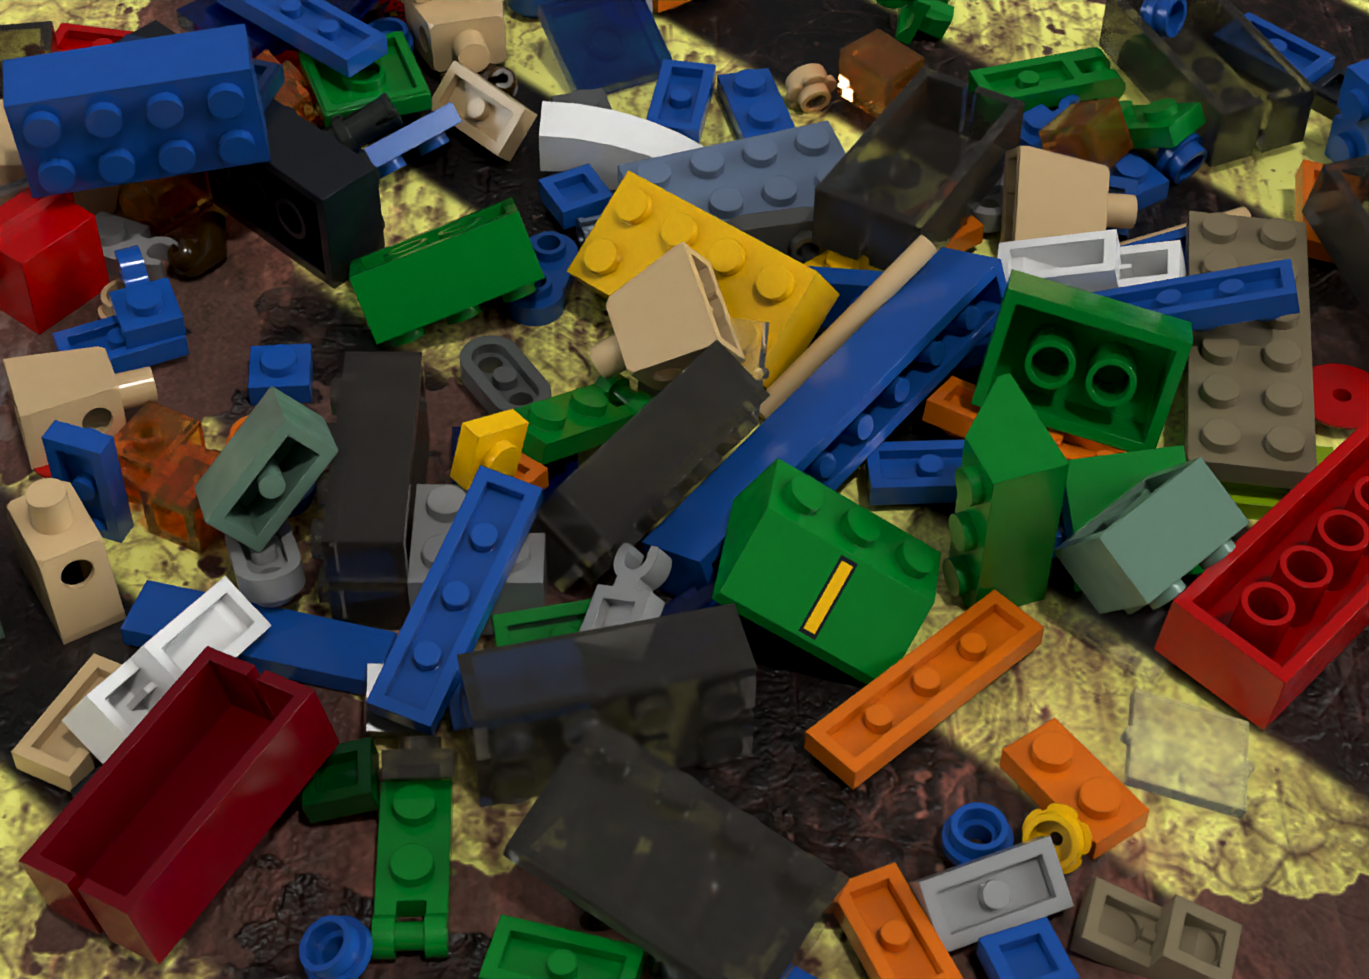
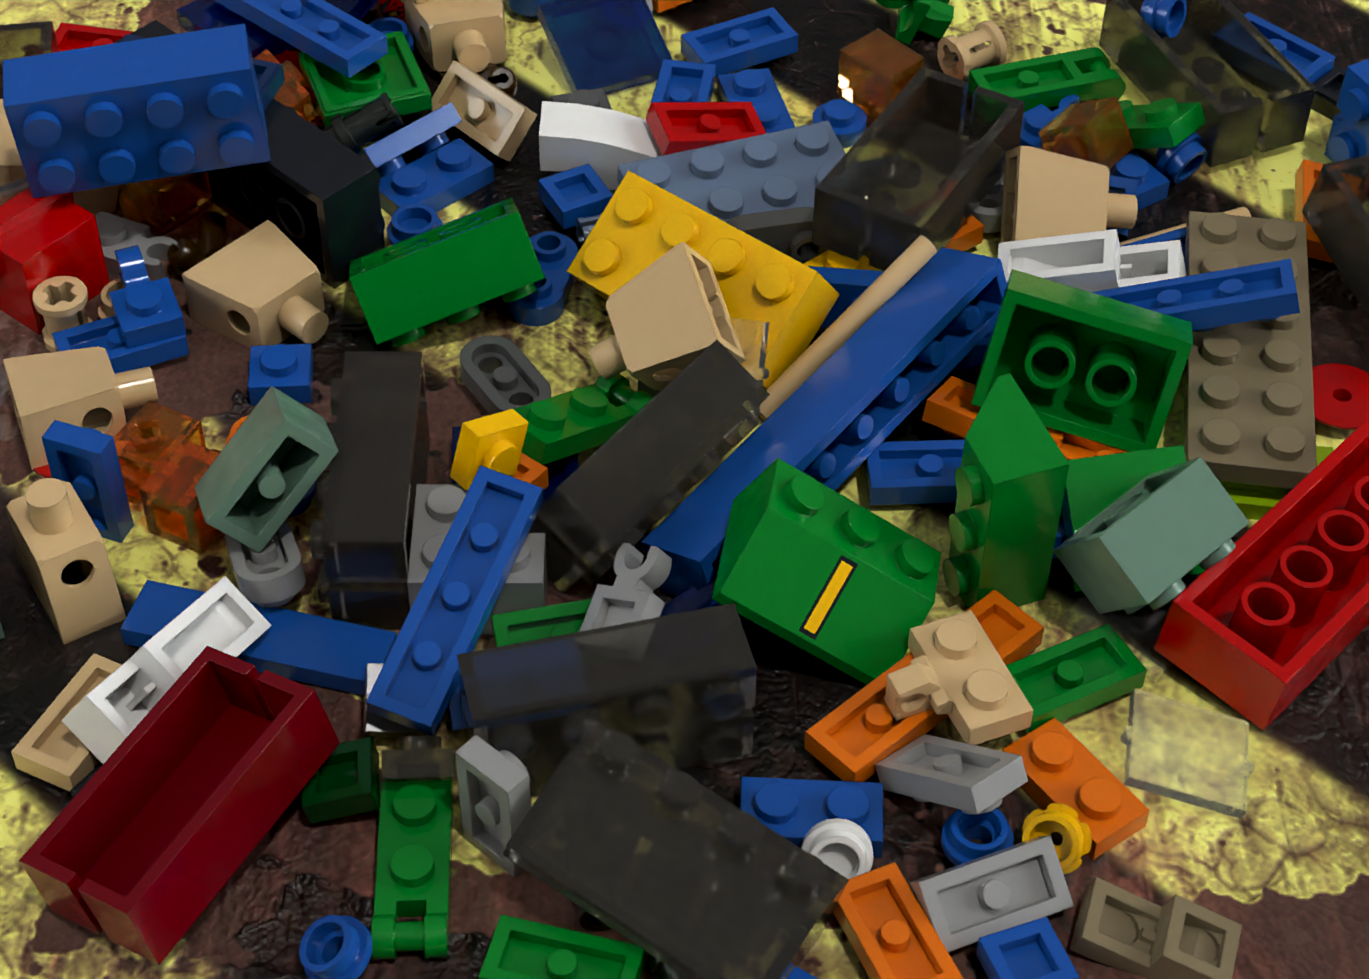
tan plate [785,63,836,113] -> none
none -> tan bush [32,276,93,352]
none -> tan torso [182,220,329,348]
none -> blue plate [379,138,494,217]
none -> blue plate [387,204,443,245]
none -> light grey plate [455,735,535,878]
none -> red plate [646,102,766,156]
none -> blue plate [681,7,798,77]
none -> blue plate [739,777,883,858]
none -> white plate [800,818,873,890]
none -> blue plate [812,99,867,148]
none -> light grey plate [875,734,1028,815]
none -> tan hinge [884,610,1033,745]
none -> tan bush [937,20,1007,83]
none -> green plate [1006,623,1147,734]

